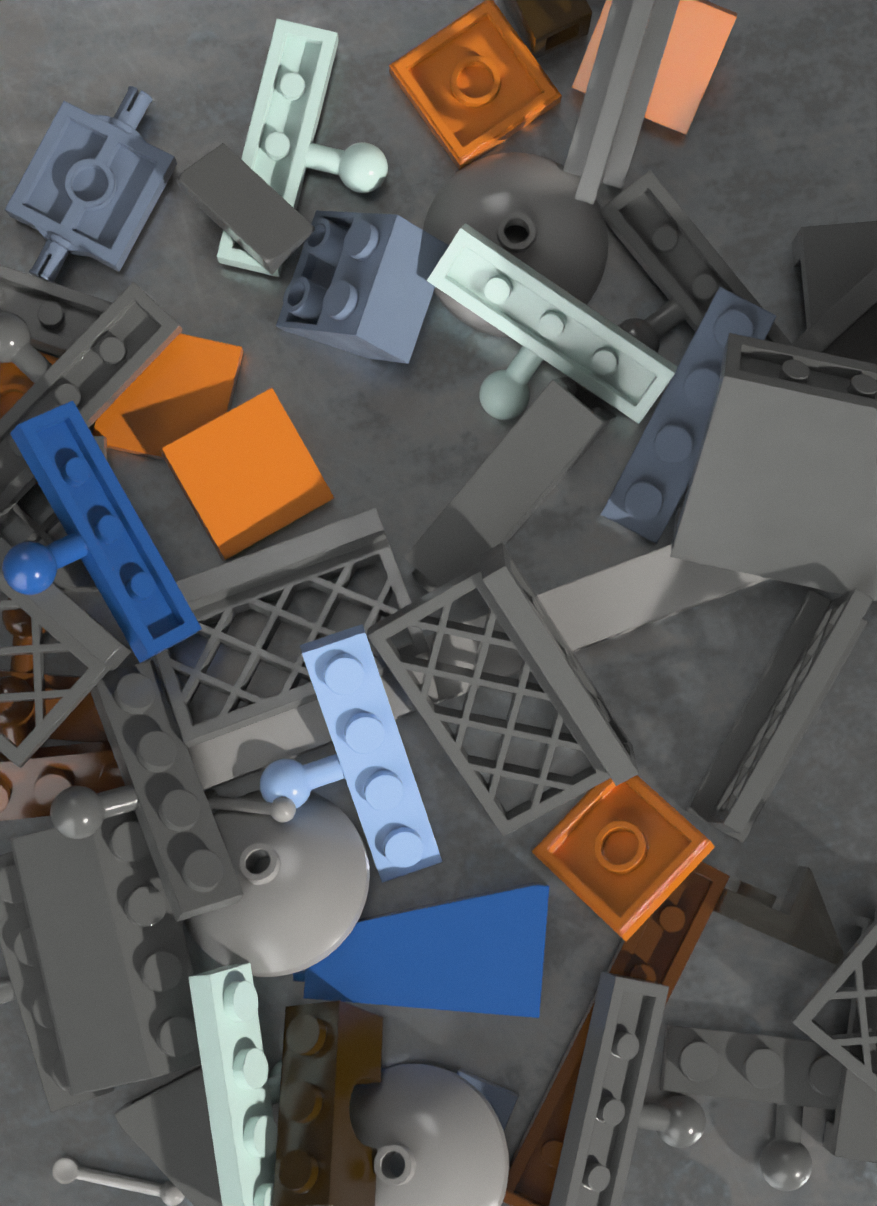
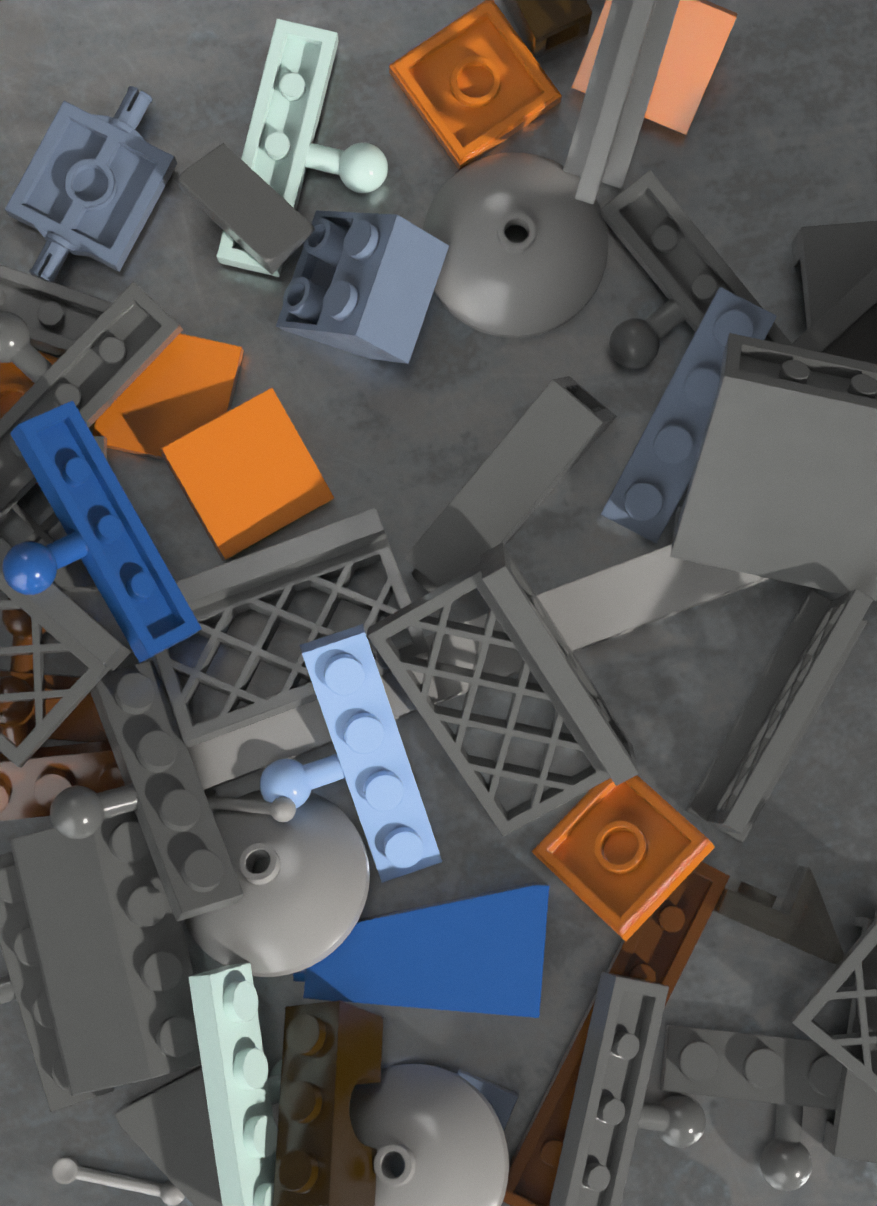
light aqua plate [427,223,677,424] -> none

